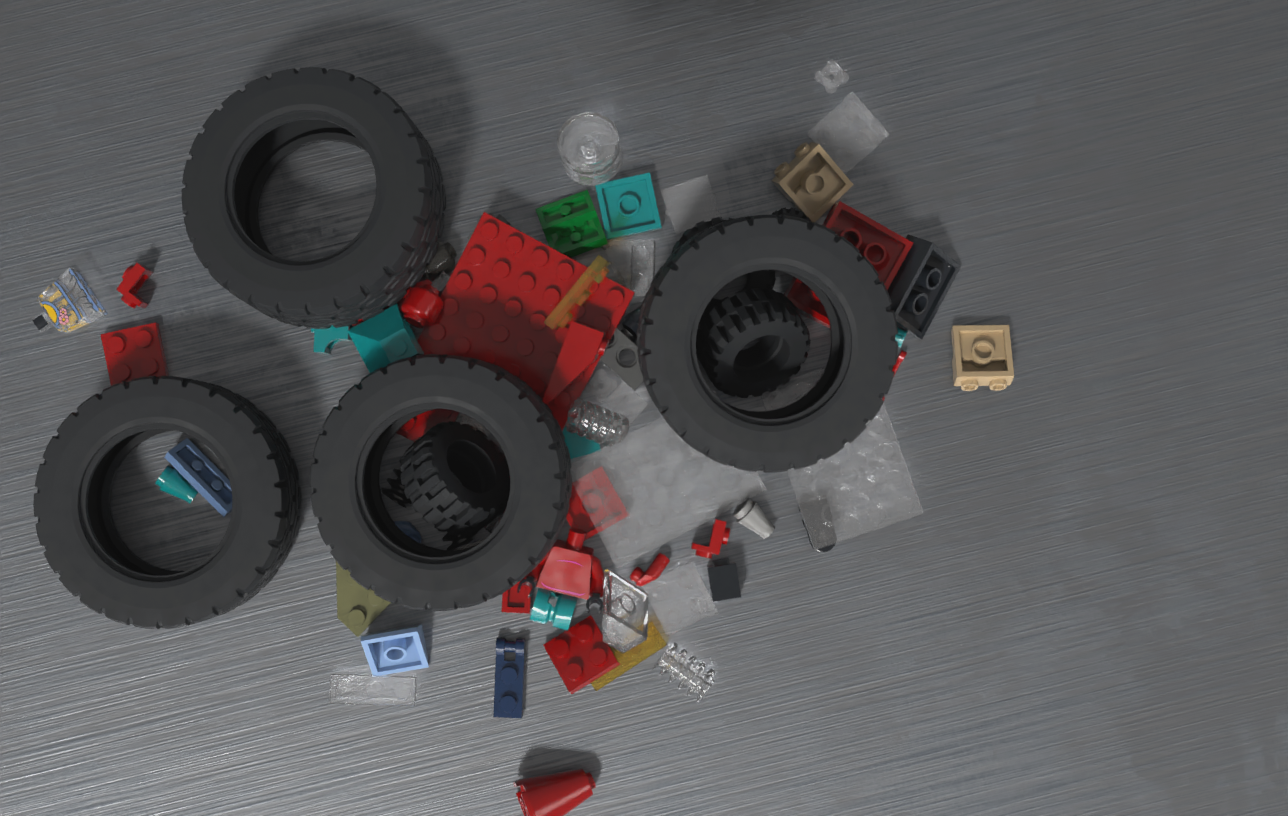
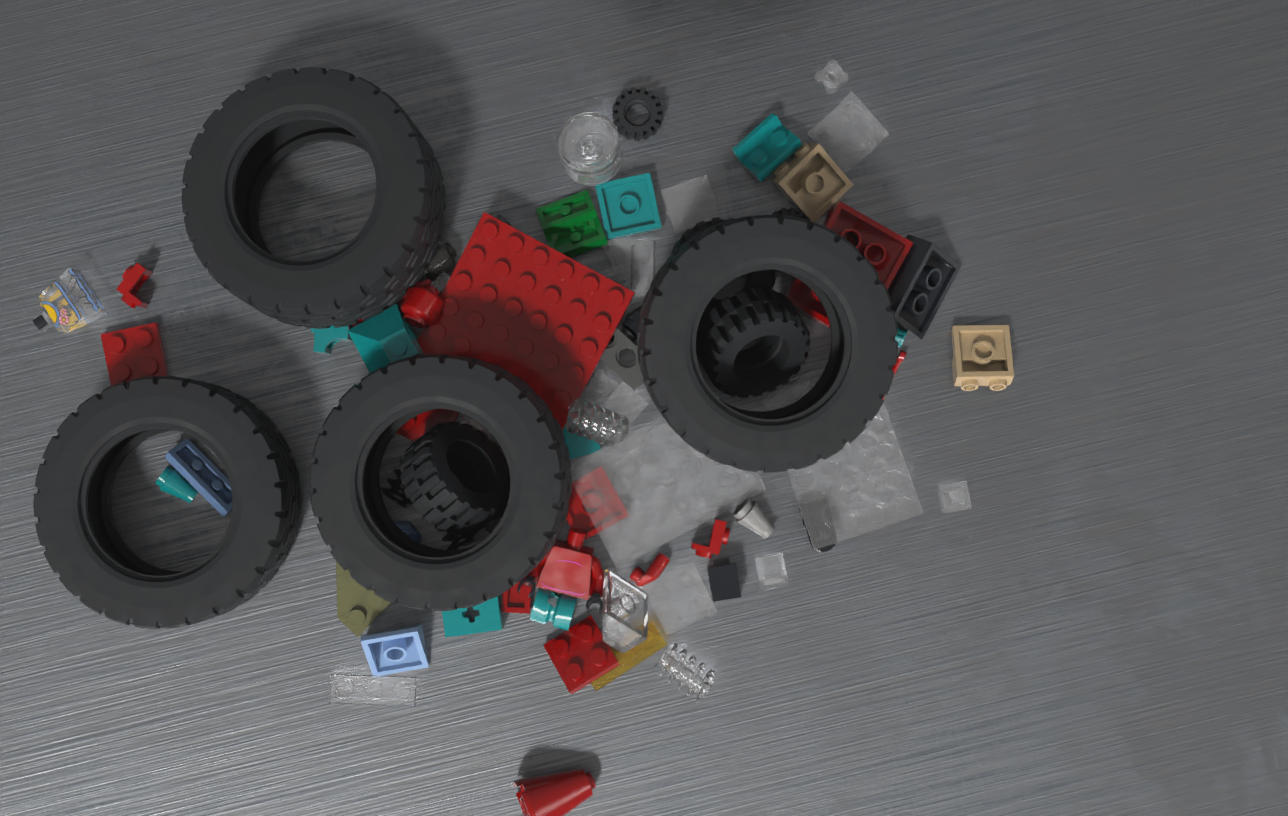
dark blue plate [493,638,525,718] -> none
red slope [542,320,609,404] -> none
clear yellow plate [544,255,610,330] -> none
none -> teal brick [442,595,504,638]
none -> black tyre [612,87,663,141]
none -> teal bracket [732,113,803,182]
none -> clear slope [755,553,788,591]
none -> clear tile [937,481,972,514]

